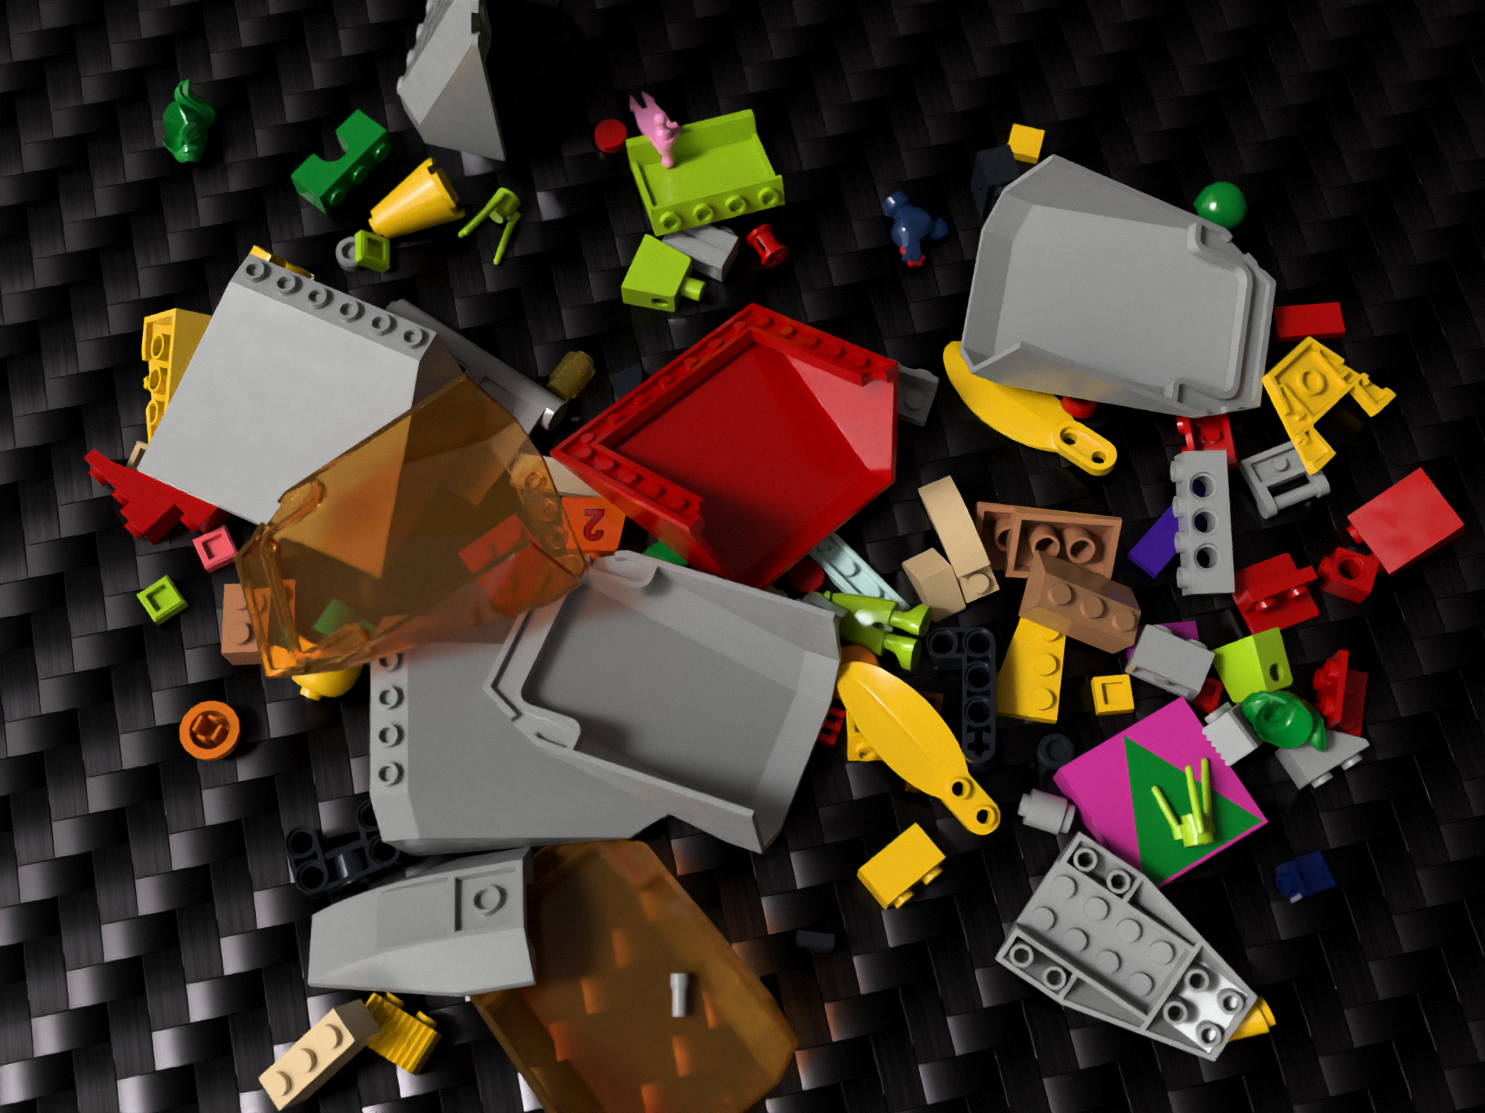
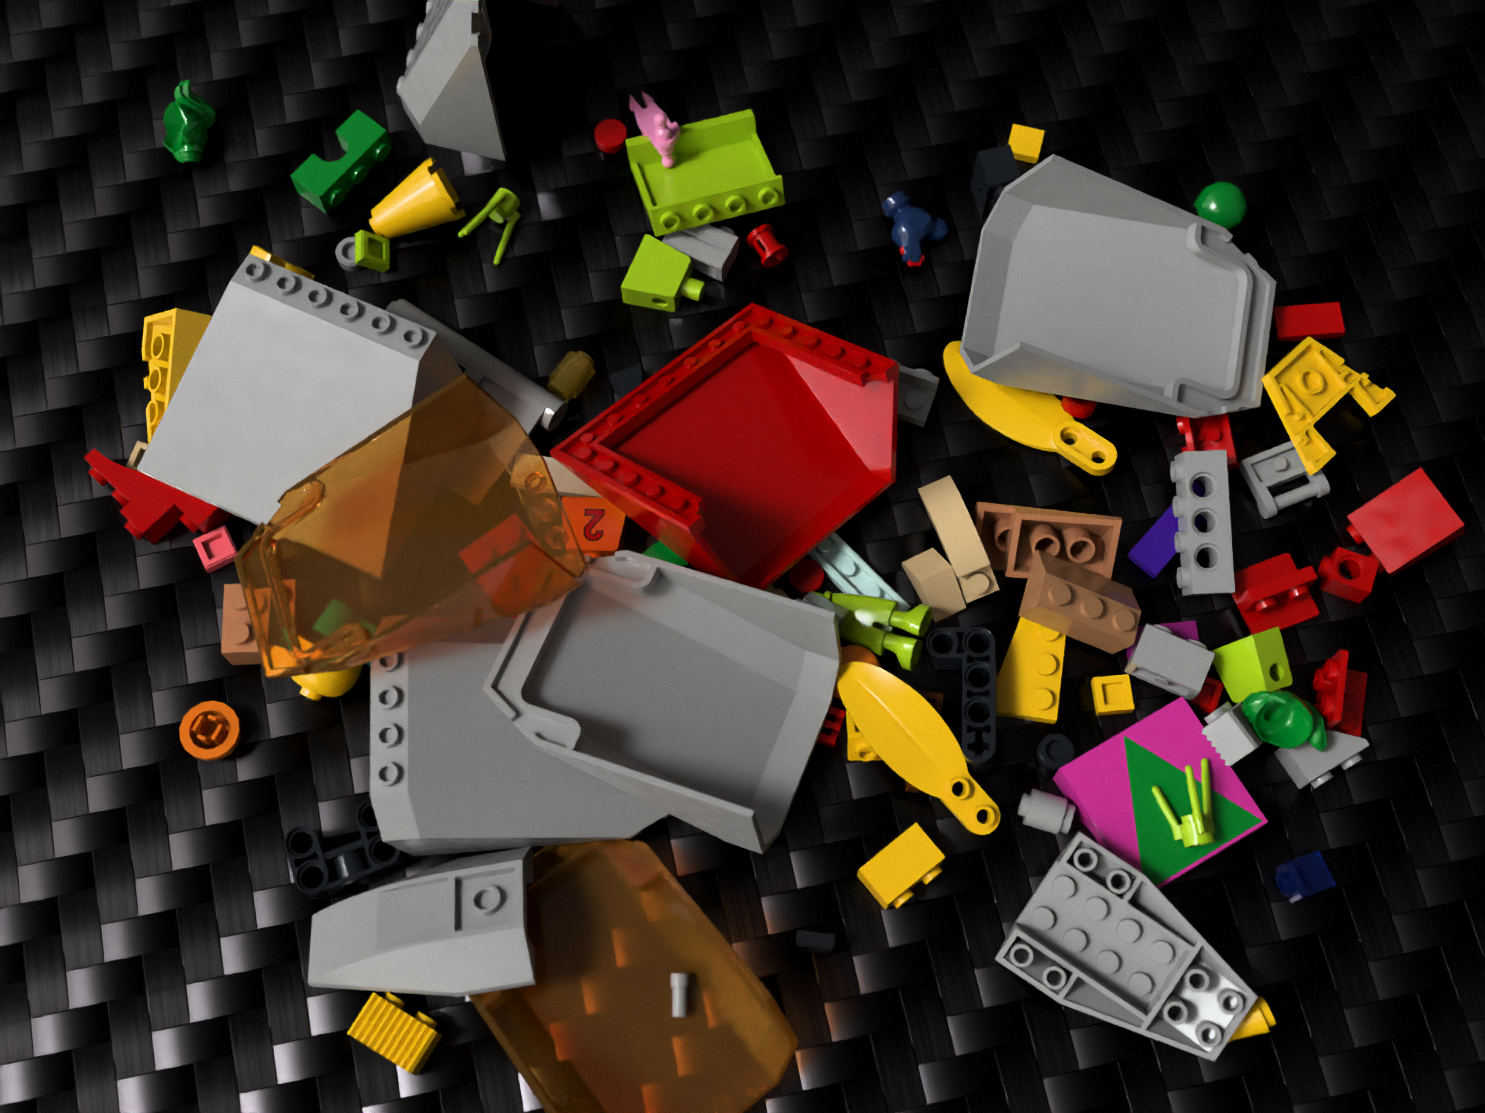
lime tile [137,575,189,626] -> none
tan brick [258,999,382,1111] -> none

